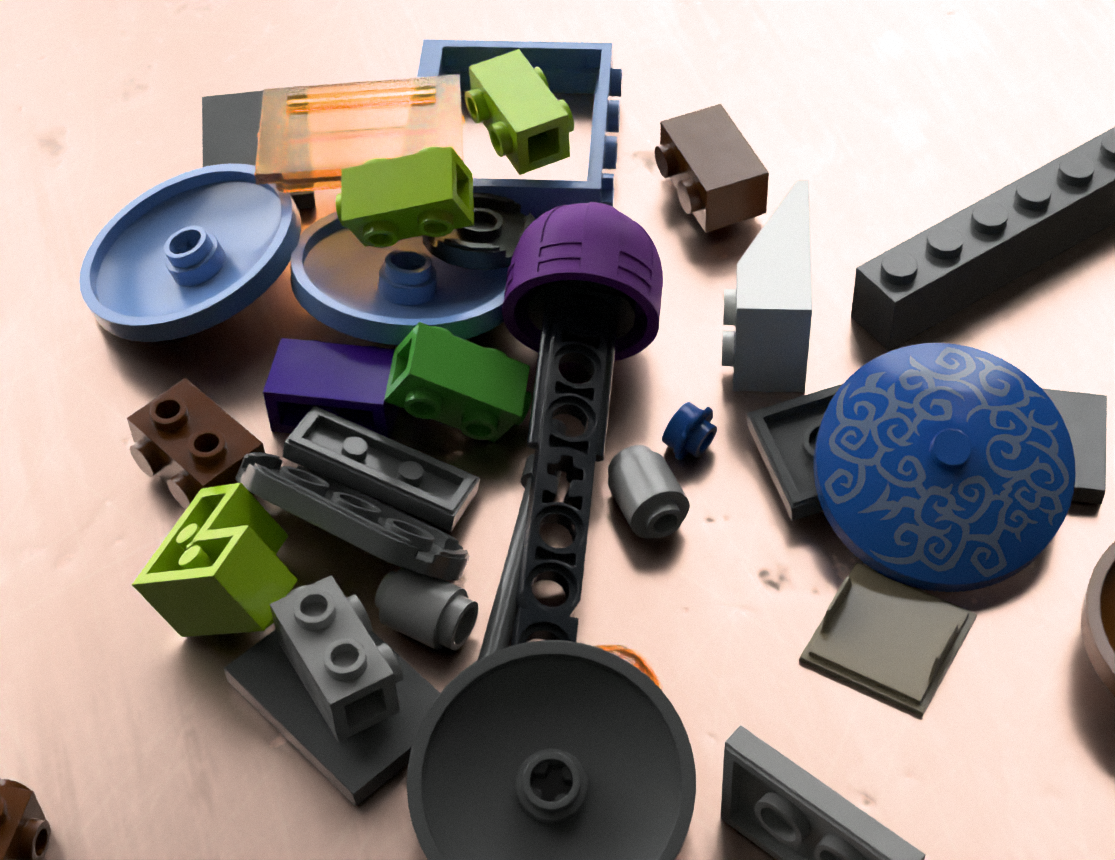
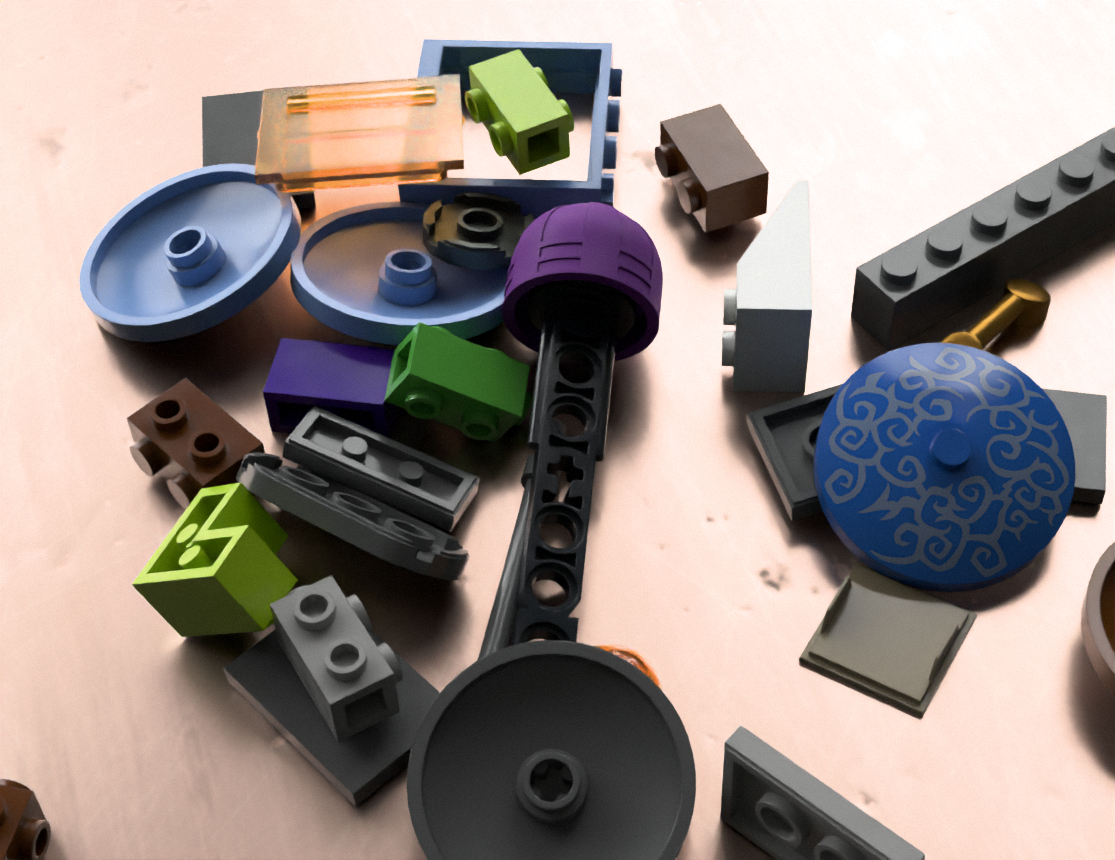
lime brick [335,146,474,248] -> none
light grey brick [375,568,478,651] -> none
light grey brick [608,445,690,538] -> none
blue plate [662,401,717,460] -> none
none -> pearl gold bar [940,278,1051,350]

